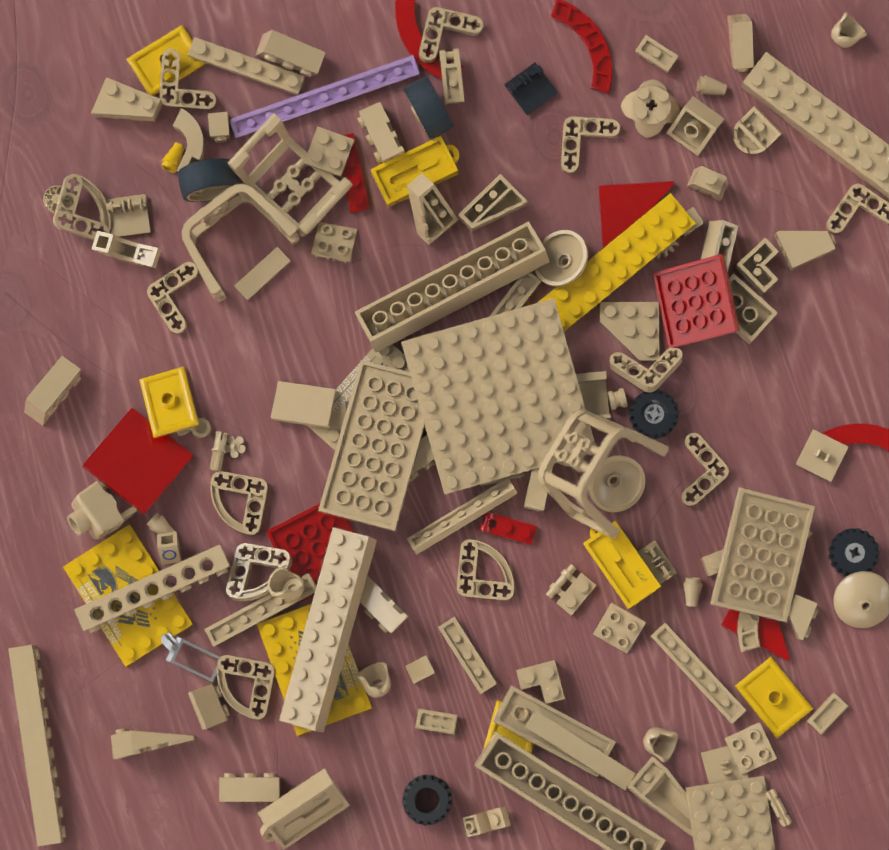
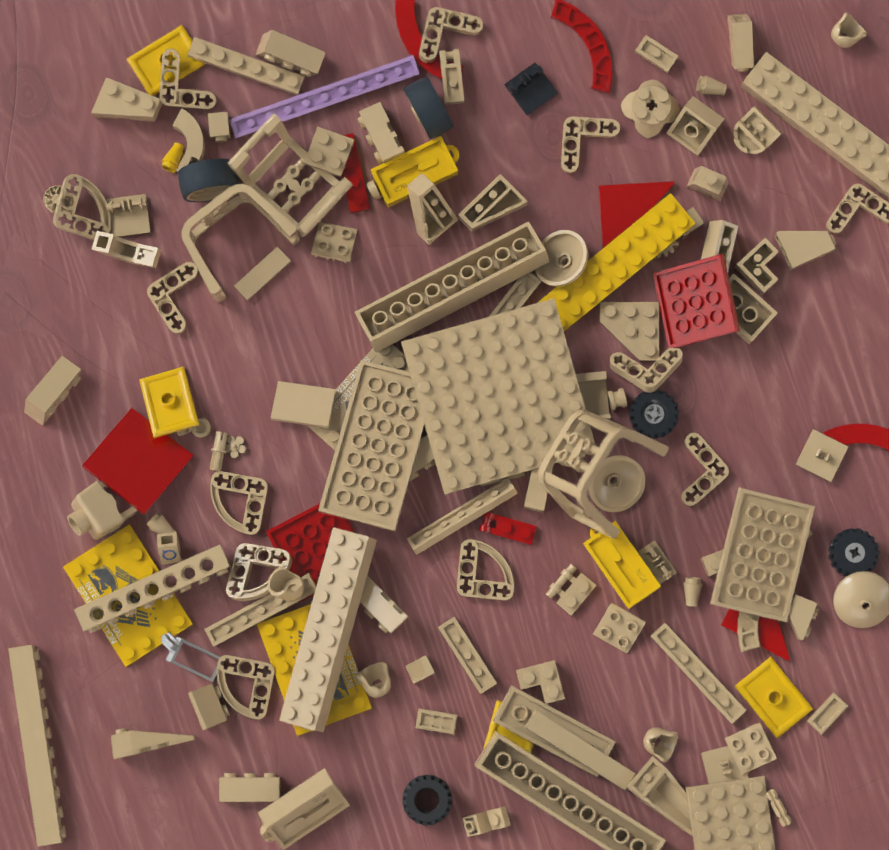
none -> tan tile [367,180,382,200]

